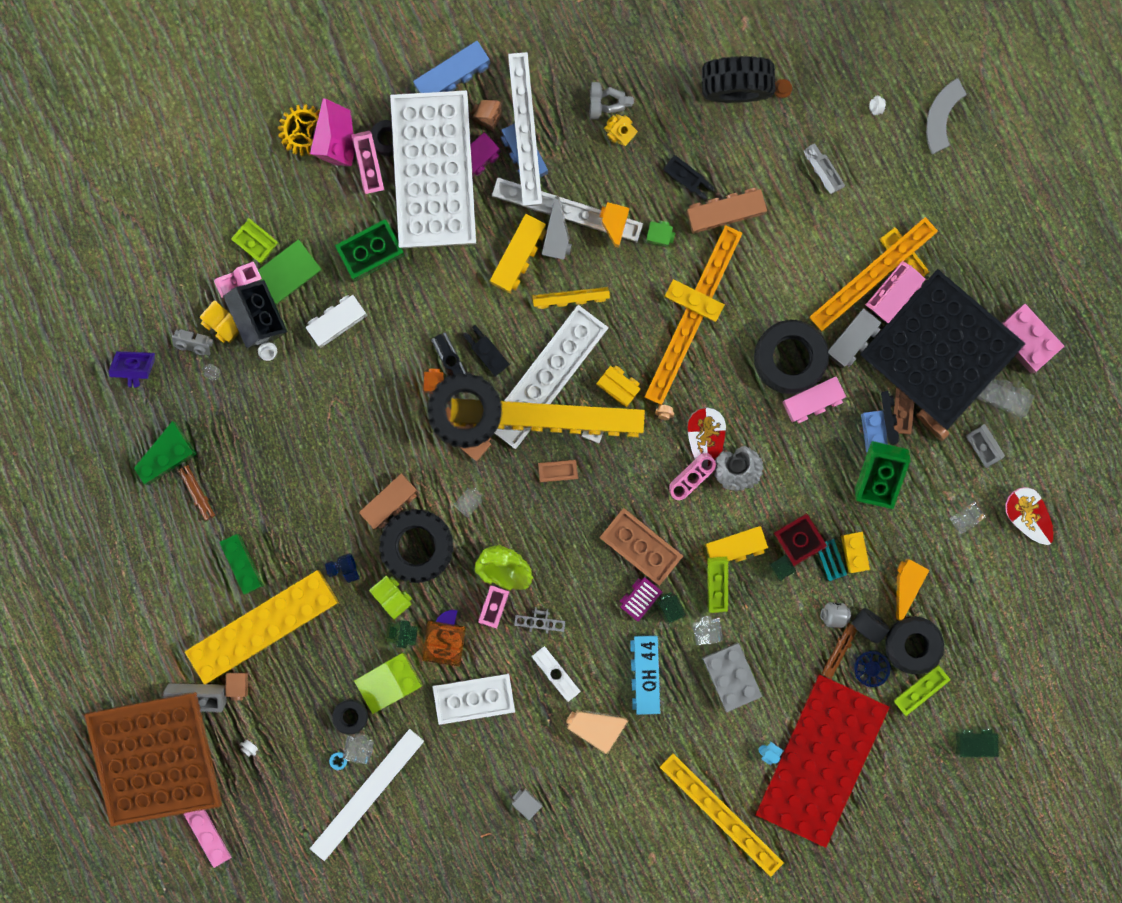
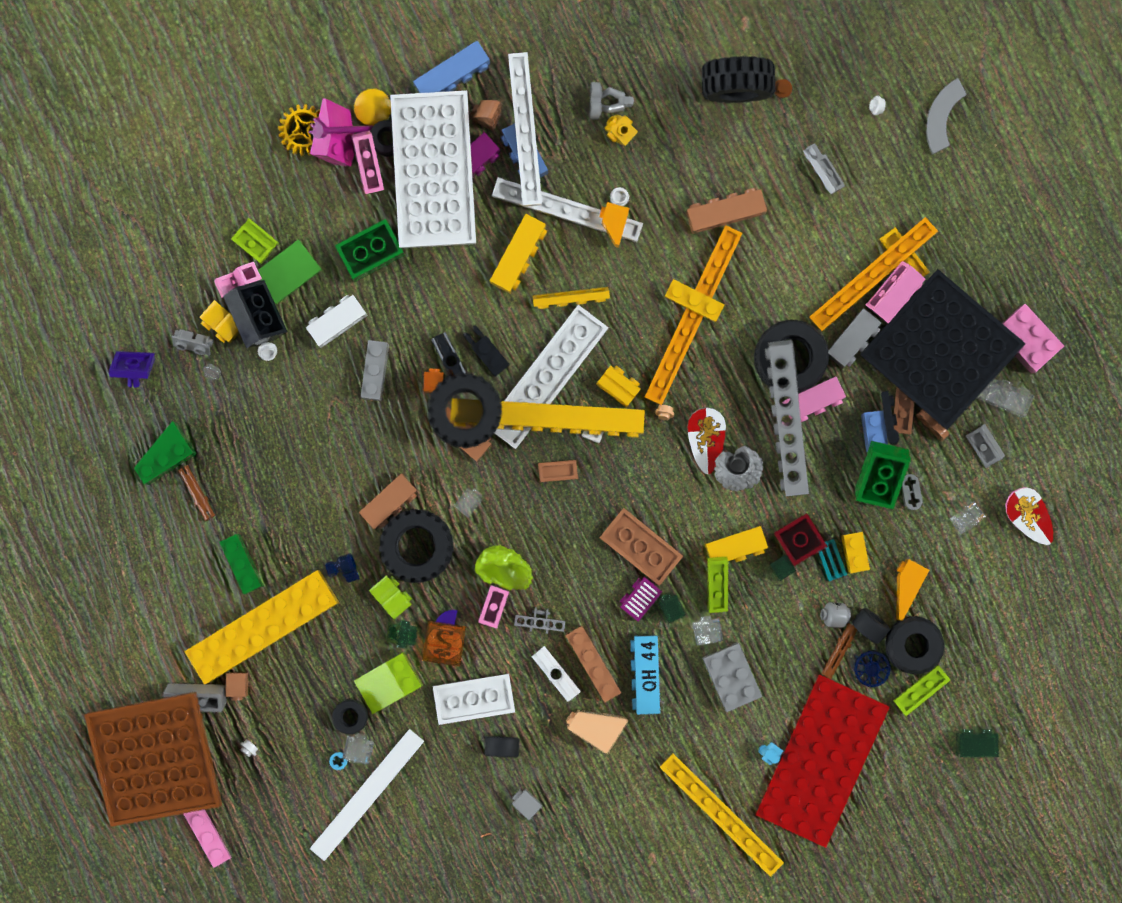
light grey slope [542,196,572,260] -> none
bright green brick [646,221,675,248] -> none
black hinge [662,155,715,201] -> none
bright pink beam [669,453,716,500] -> none
none -> magenta piece [309,118,373,138]
none -> yellow dish [354,89,391,126]
none -> light grey brick [361,340,389,402]
none -> black tyre [484,736,519,757]
none -> nougat brick [565,625,621,702]
none -> white plate [610,187,629,206]
none -> light grey brick [765,340,809,496]
none -> light grey beam [901,474,922,510]

